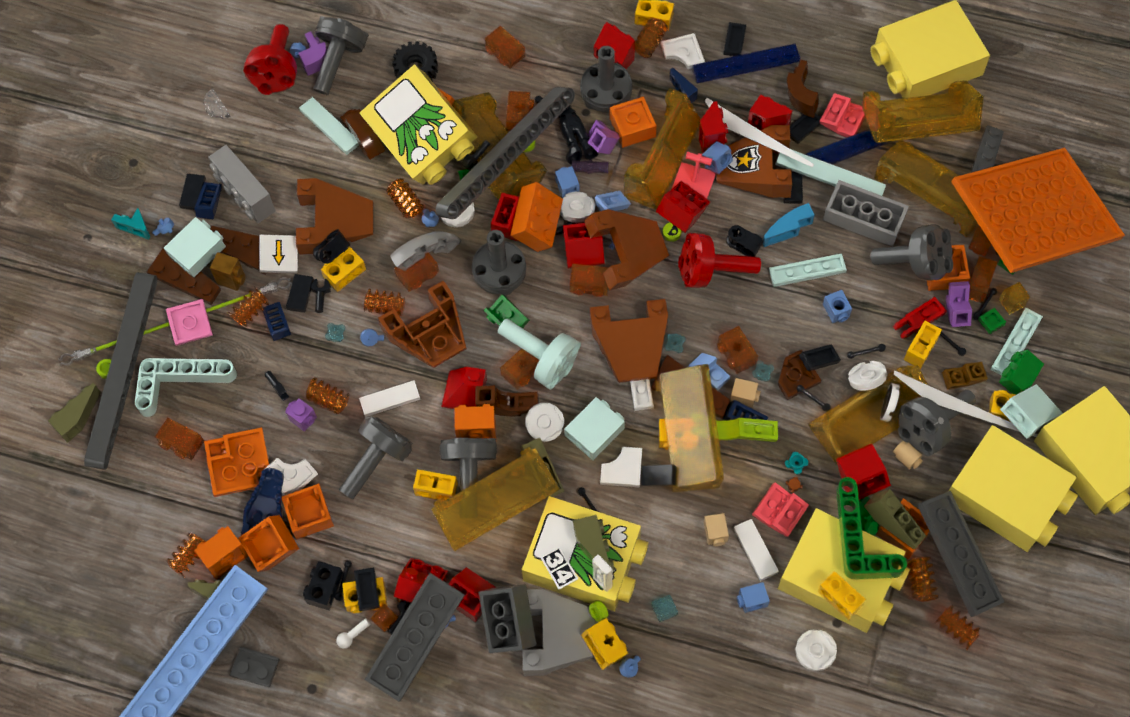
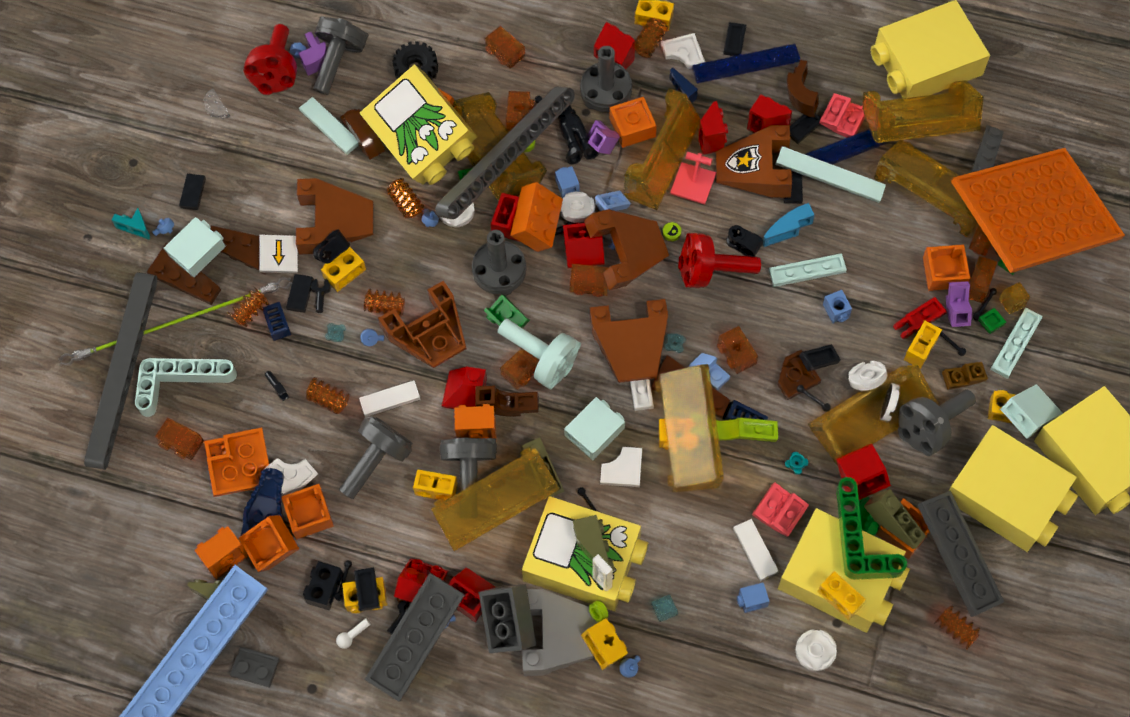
olive slope [48,383,101,443] -> none
lime tile [96,359,111,379] -> none
bright pink tile [166,299,213,346] -> none
clear orange piece [166,533,206,578] -> none
dark blue slope [195,182,222,219] -> none
light grey brick [208,145,275,224] -> none
pearl gold brick [210,252,246,291] -> none
medium lavender brick [285,398,317,432] -> none
clear orange slope [370,604,398,632] -> none
light grey brick [390,231,462,271] -> none
clear orange brick [394,252,439,292] -> none
black bar [462,140,491,171] -> none
white tile [525,403,564,442] -> none
white sticker [540,546,578,589] -> none
clear purple pin [572,159,609,174] -> none
black tile [641,465,677,486] -> none
red slope [656,181,711,233] -> none
medium blue brick [702,141,733,174] -> none
tan brick [704,513,729,546] -> none
white sticker [705,98,814,167] -> none
tan brick [730,378,761,408] -> none
clear light blue plate [752,361,774,382] -> none
dark orange piece [785,477,803,493] -> none
light grey brick [823,180,909,247] -> none
black hinge [847,344,886,359] -> none
dark grey piece [871,224,953,280] -> none
tan brick [893,441,923,470] -> none
white sticker [894,370,1037,437] -> none
clear orange piece [907,557,939,602] -> none
green piece [999,350,1044,395] -> none

